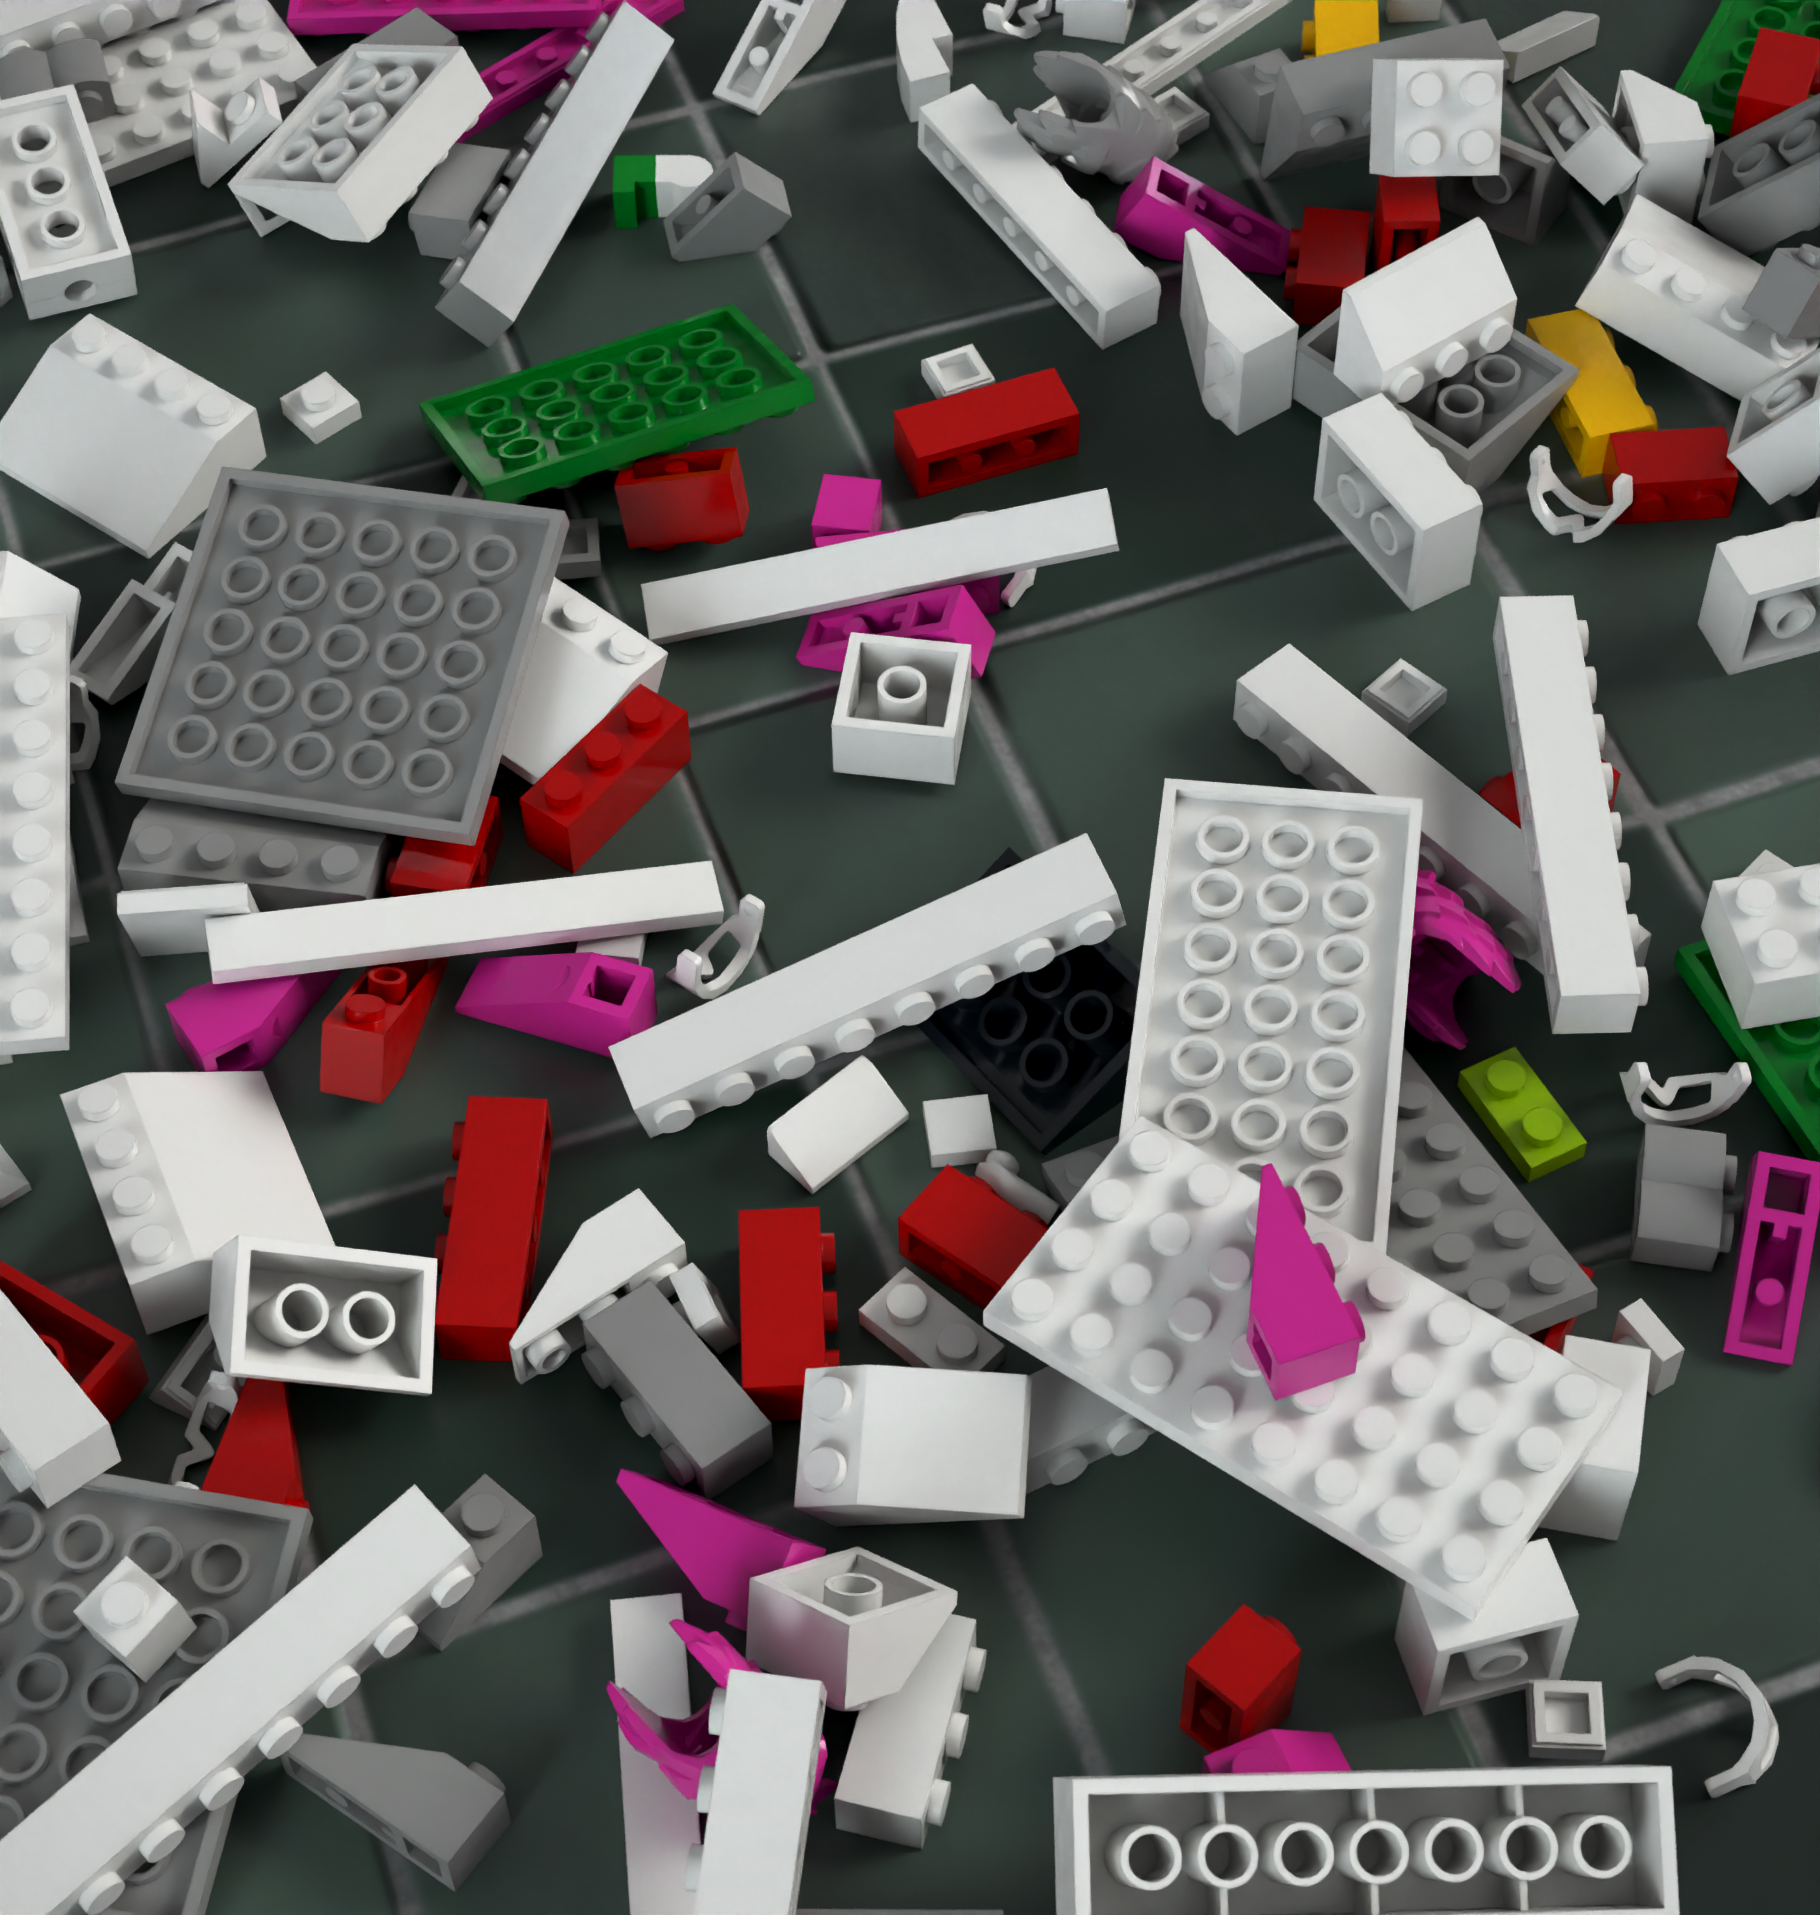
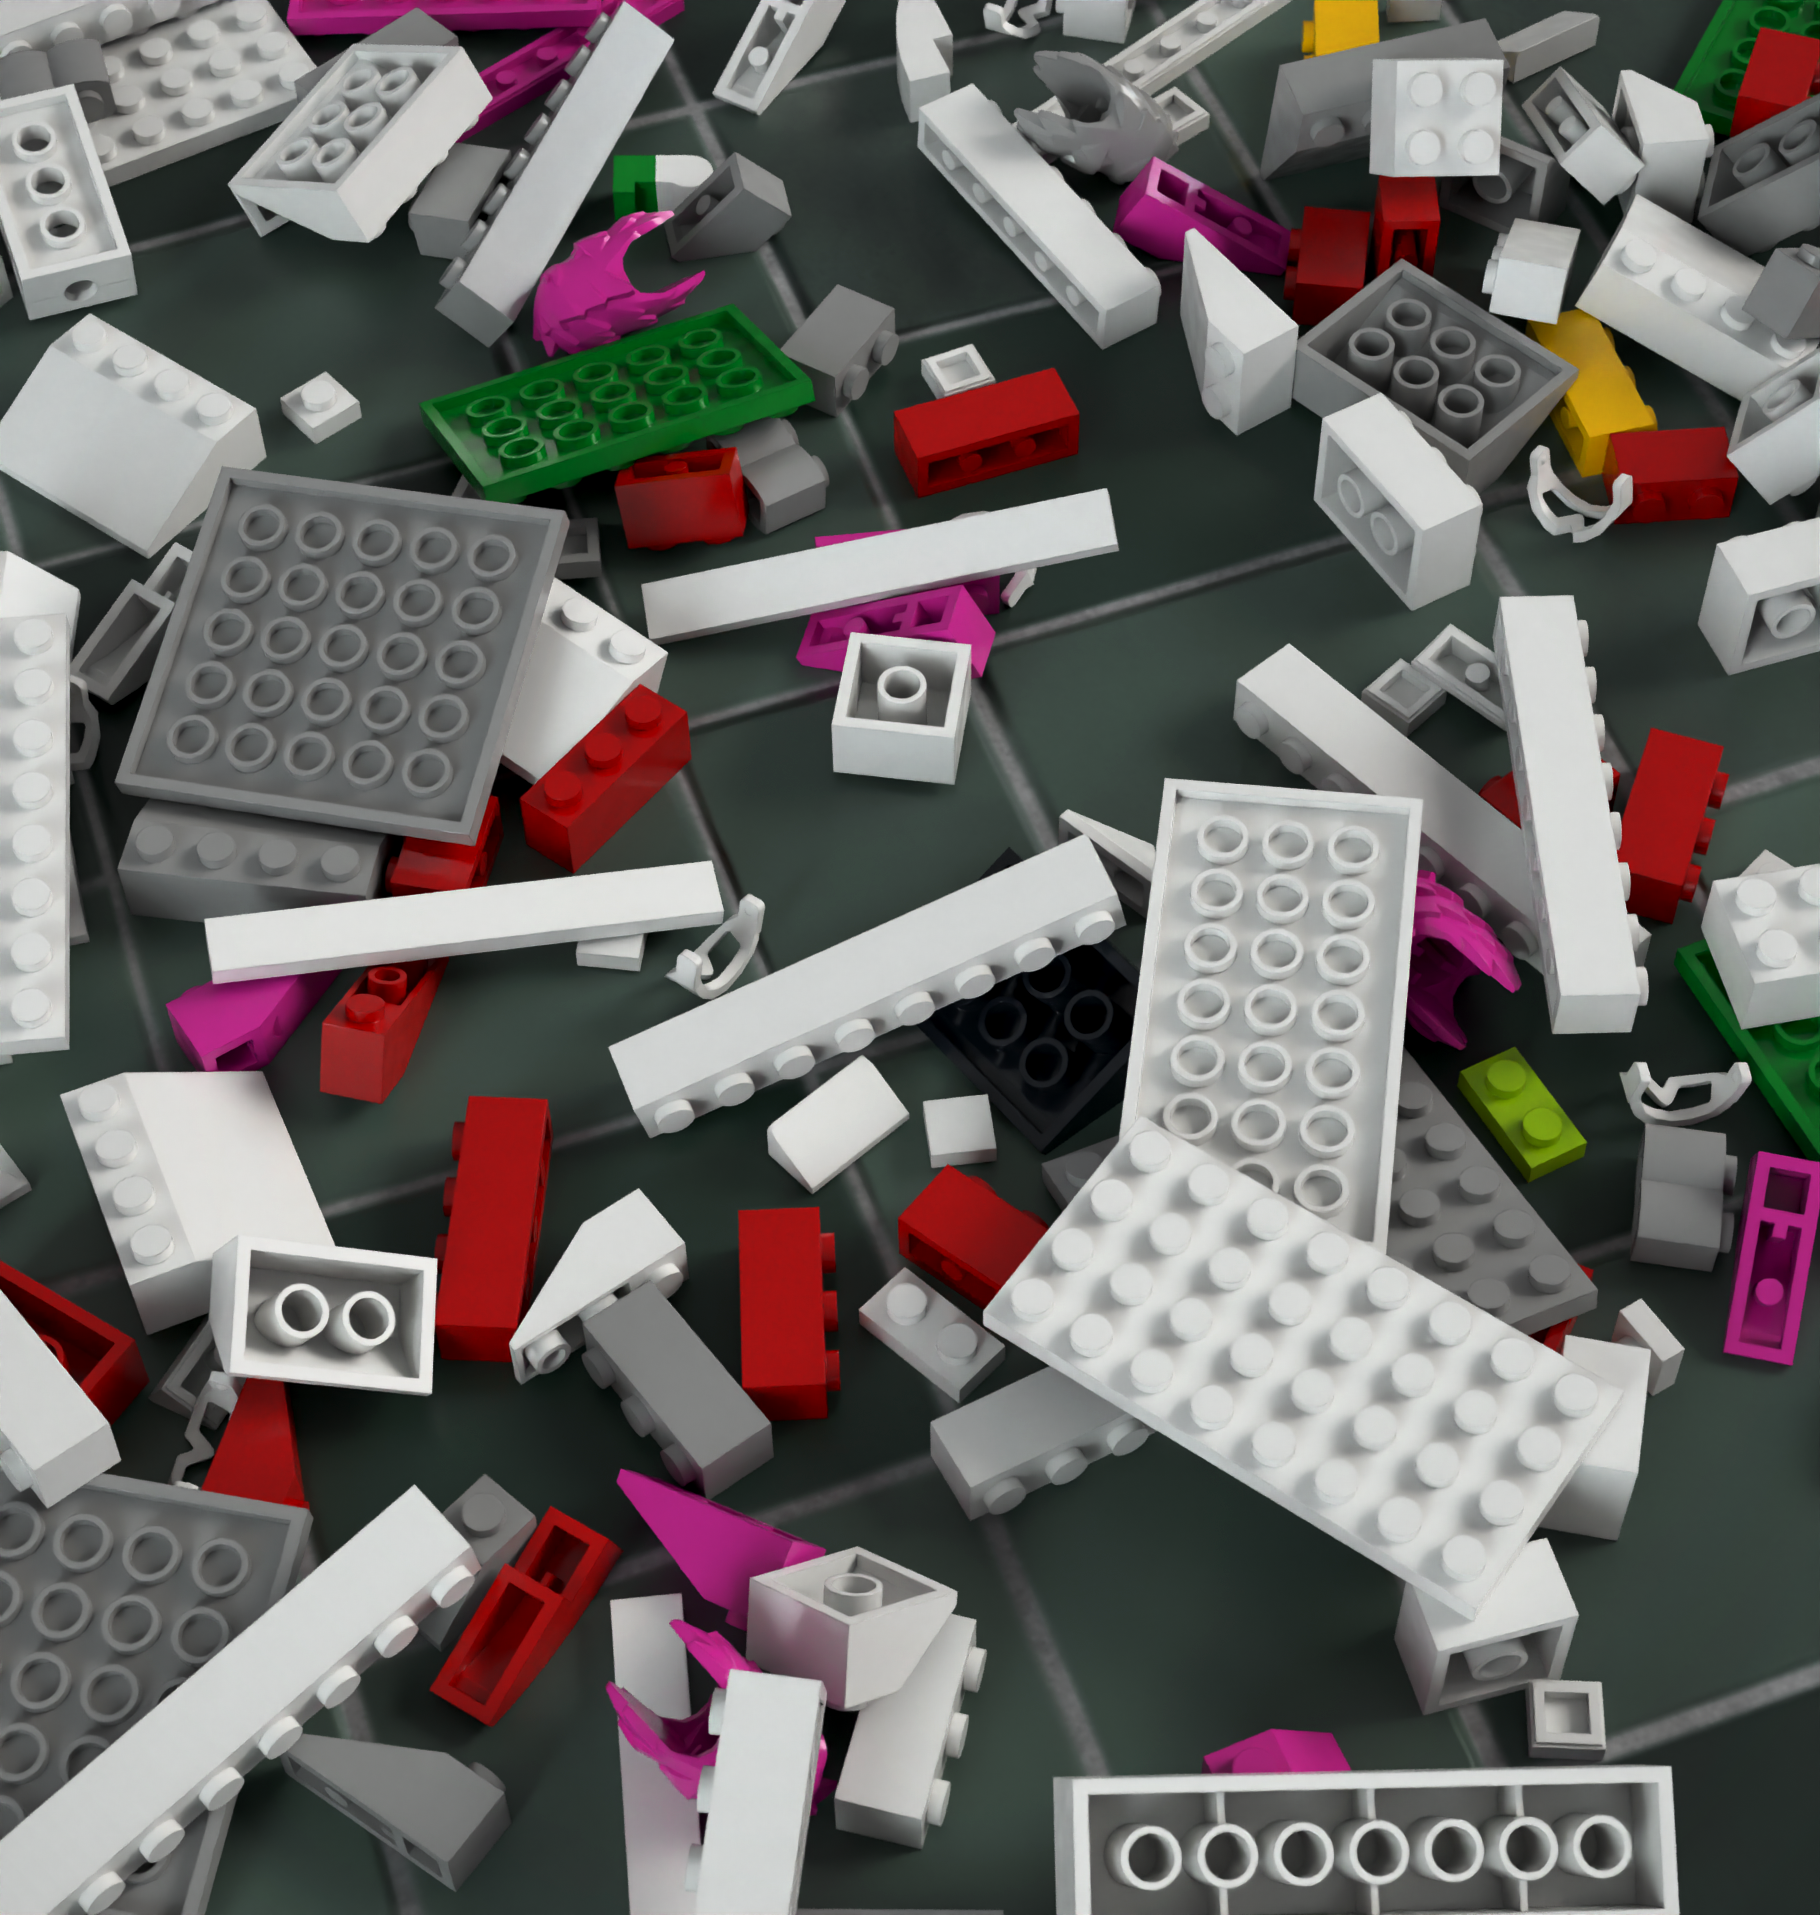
white brick [73,1556,197,1683] -> none
white tile [117,882,260,957] -> none
white slope [190,77,283,188] -> none
dark pink slope [455,952,658,1058] -> none
white plate [669,1262,741,1355] -> none
white slope [794,1364,1033,1527] -> none
dark pink brick [811,474,882,549] -> none
white arm [975,1150,1060,1225] -> none
red brick [1179,1604,1302,1753] -> none
light grey slope [1204,48,1291,145] -> none
dark pink slope [1246,1163,1365,1401] -> none
white slope [1334,217,1517,406] -> none
white helmet [1655,1655,1779,1798] -> none
none -> red slope [429,1506,623,1728]
none -> dark pink head [533,210,705,357]
none -> light grey brick [706,417,829,534]
none -> light grey brick [780,284,899,418]
none -> white slope [1058,809,1155,919]
none -> white slope [1411,623,1507,731]
none -> white brick [1482,218,1581,325]
none -> red brick [1617,727,1730,924]

